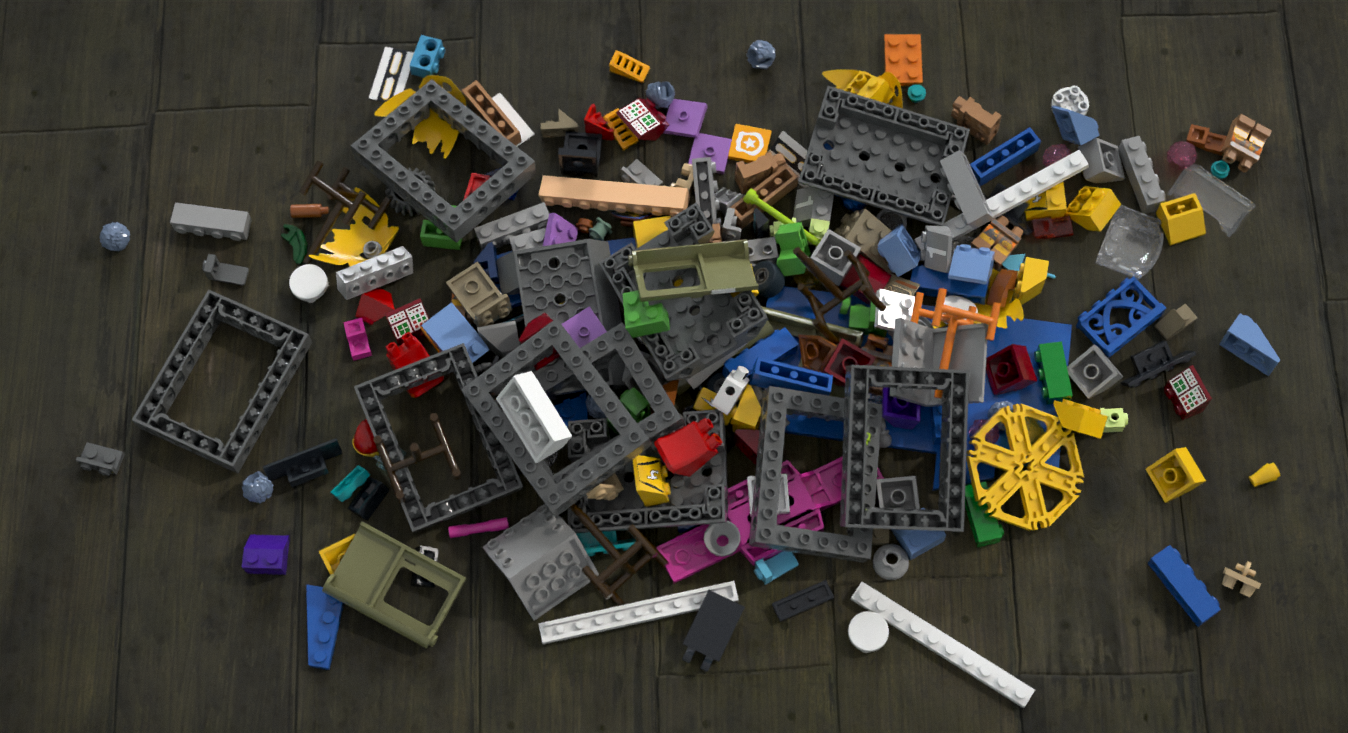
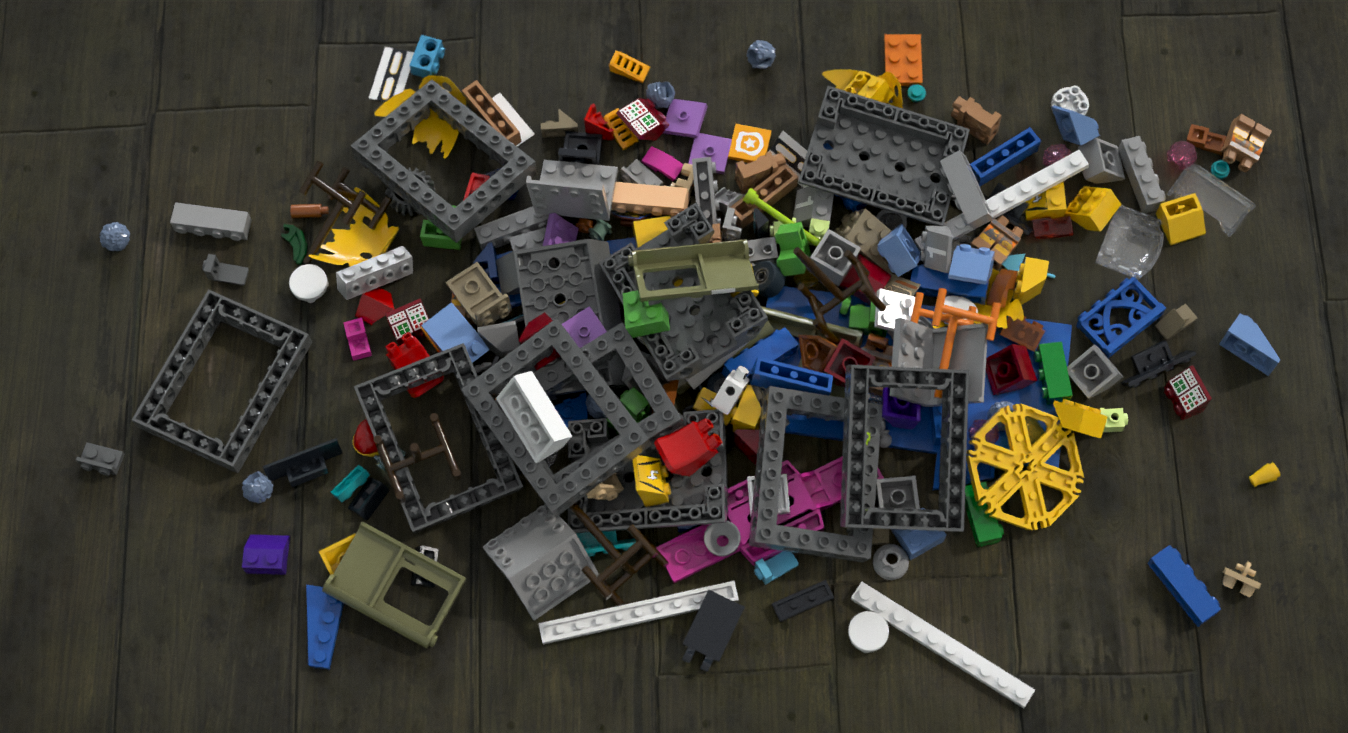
light grey plate [363,241,382,259] -> none
dark pink piece [448,517,509,538] -> none
yellow slope [1146,447,1206,503] -> none
none -> light grey bracket [526,160,618,221]
none -> dark pink slope [641,146,684,181]
none -> dark orange bracket [1000,316,1046,352]

